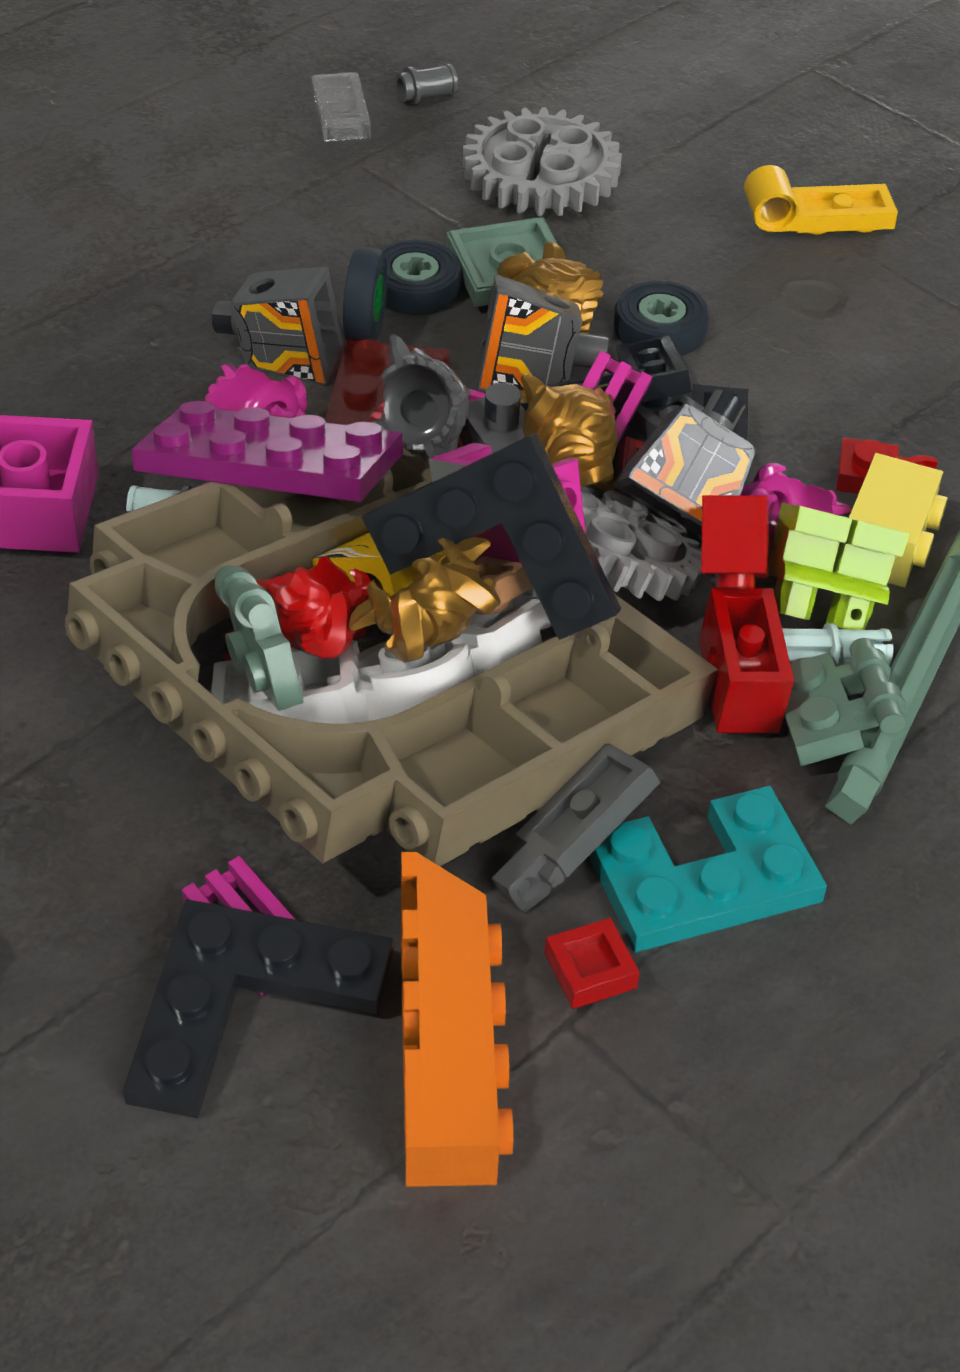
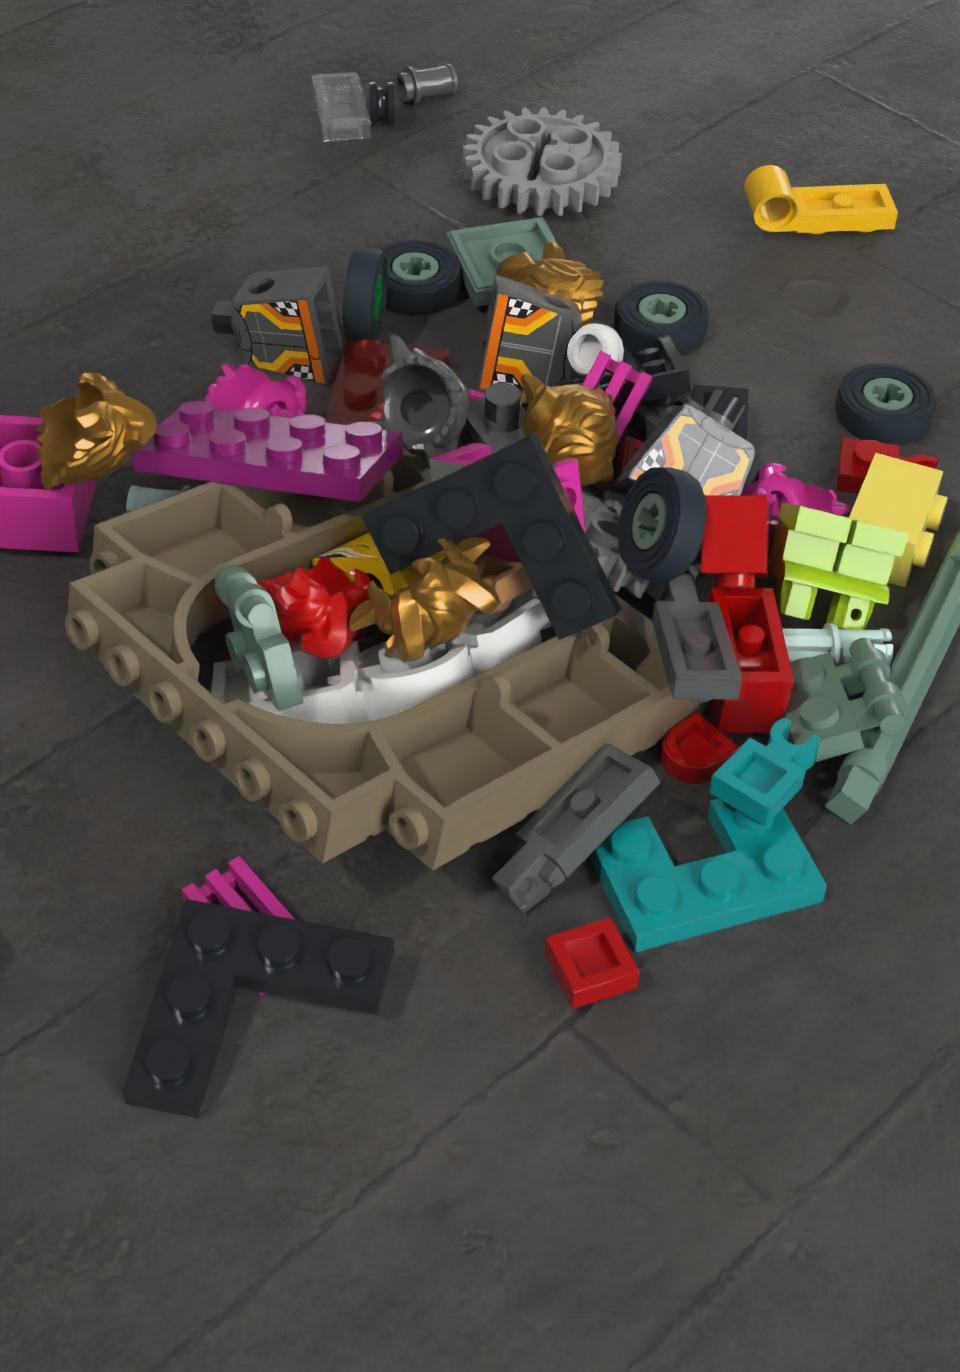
orange wedge [401,852,513,1187] -> none
none -> pearl gold hair [36,373,157,490]
none -> black bush [369,81,394,125]
none -> white plate [567,323,624,377]
none -> black bush [617,467,707,581]
none -> dark grey hinge [652,575,742,702]
none -> red tile [661,711,739,784]
none -> teal plate [709,718,821,826]
none -> black bush [835,364,937,445]

